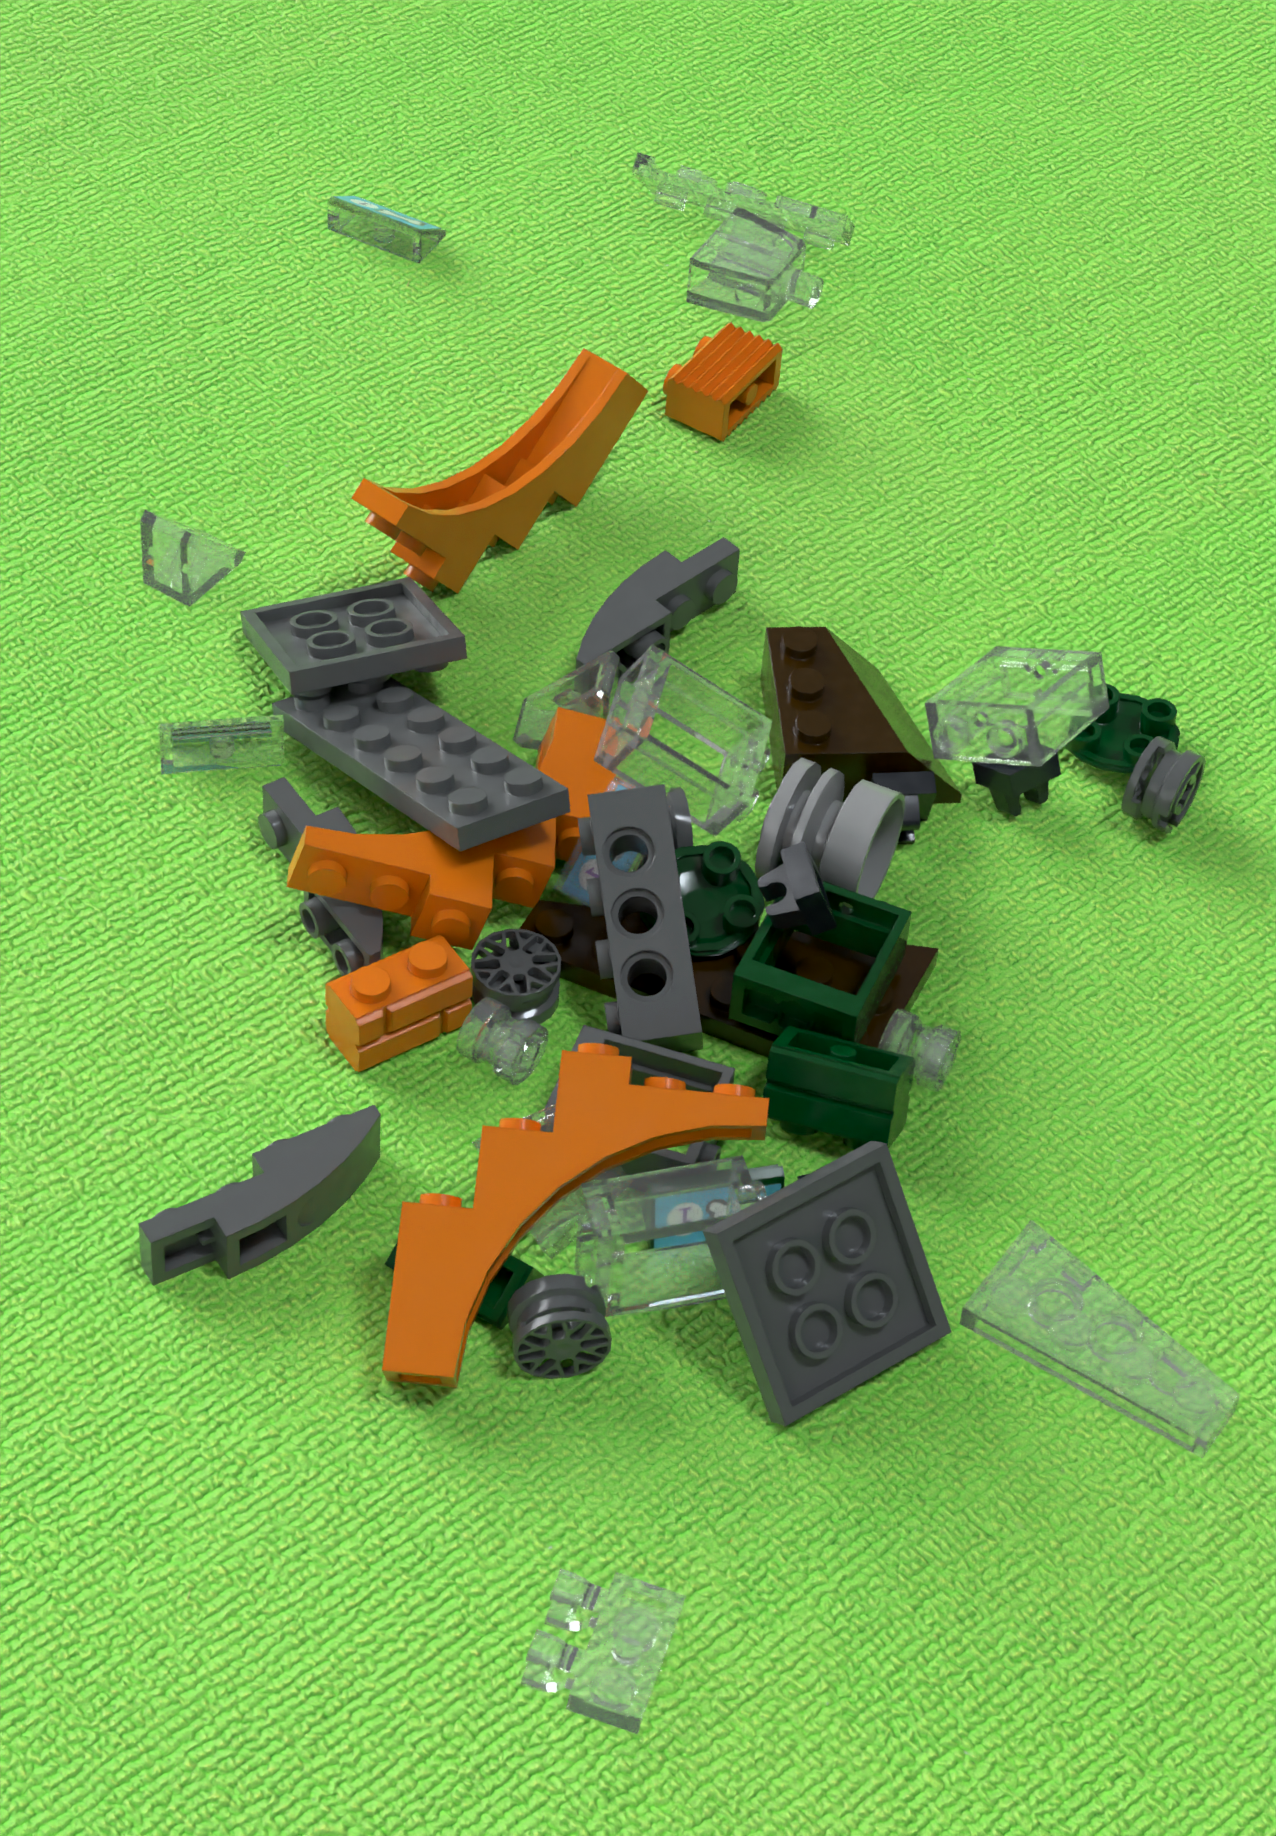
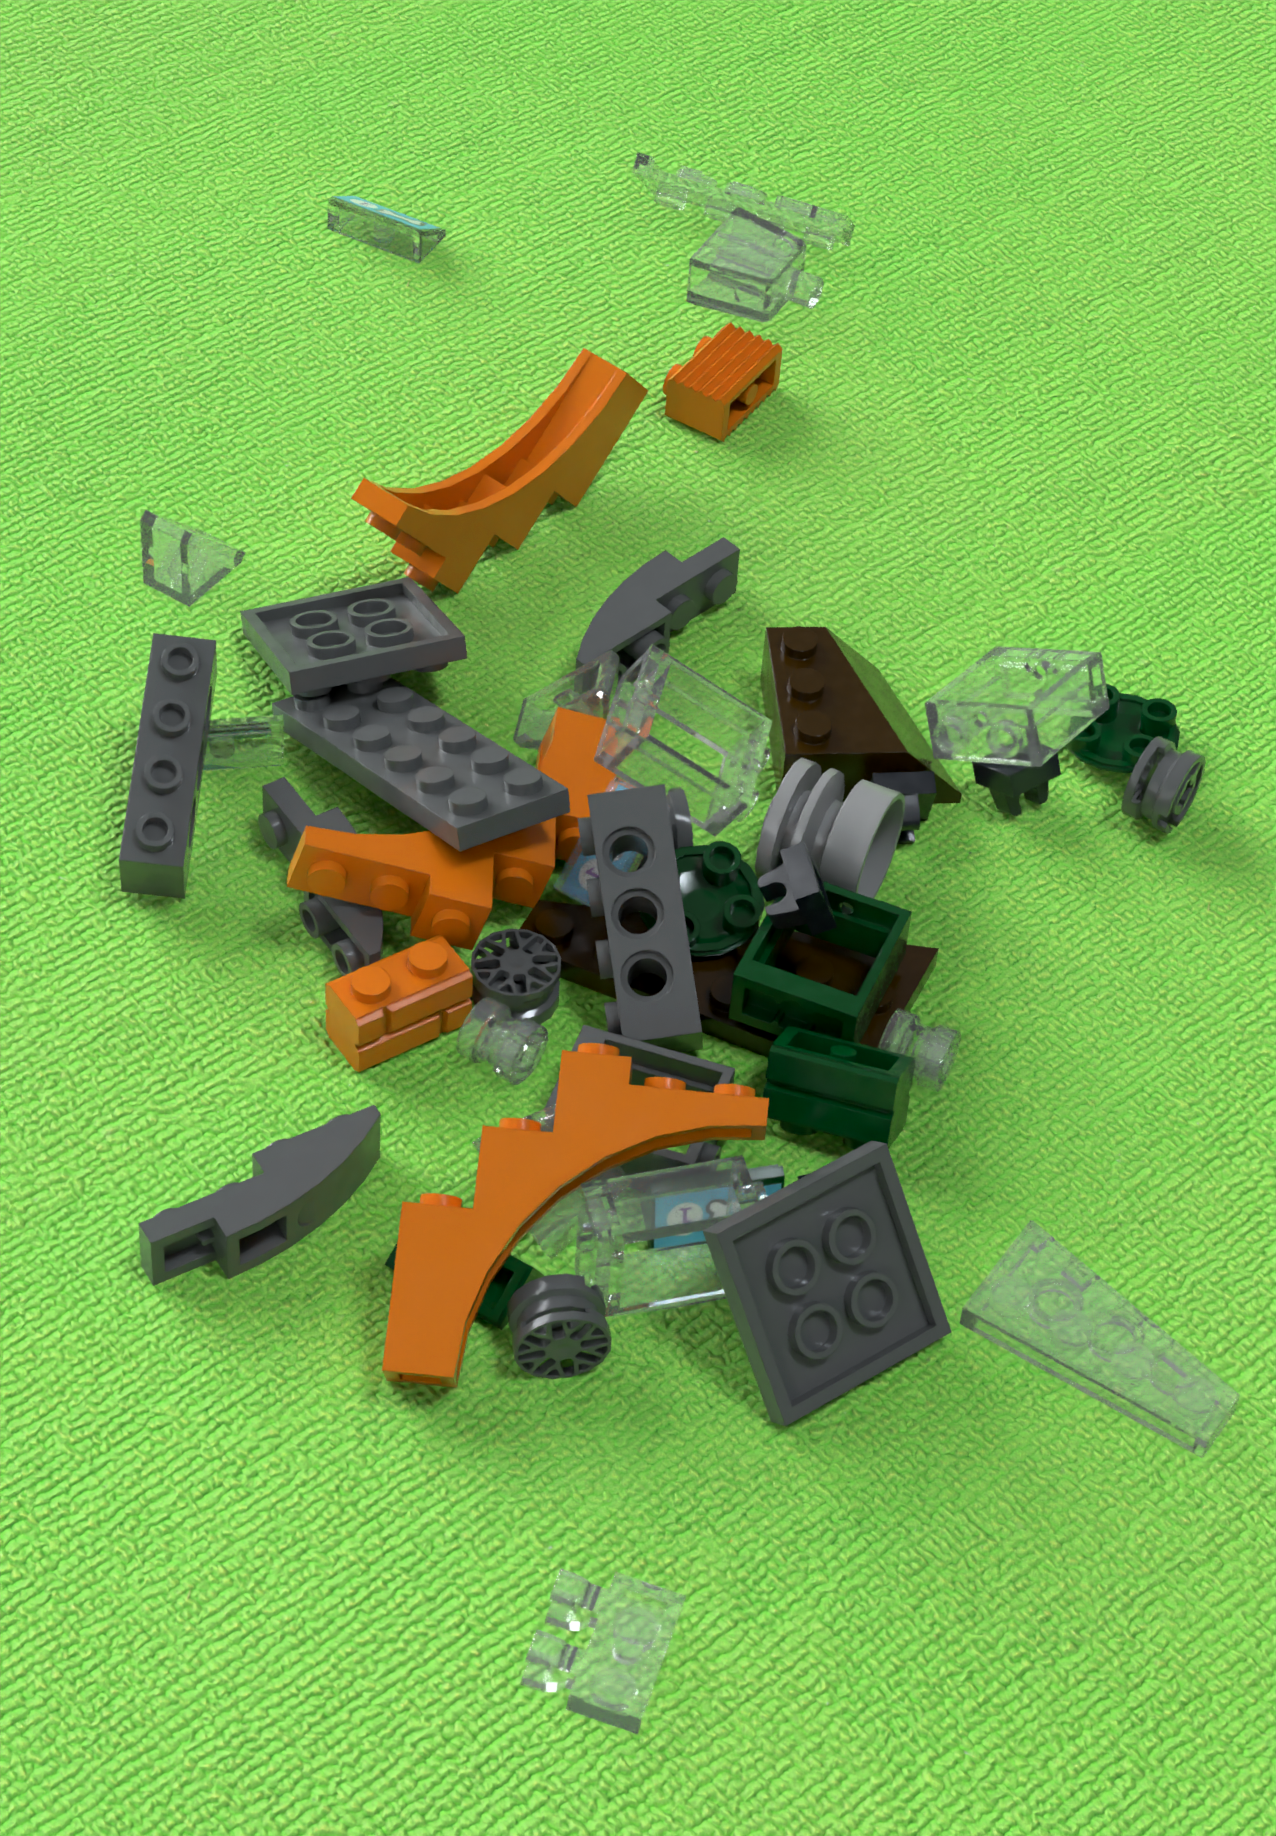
none -> dark grey brick [119,633,217,899]

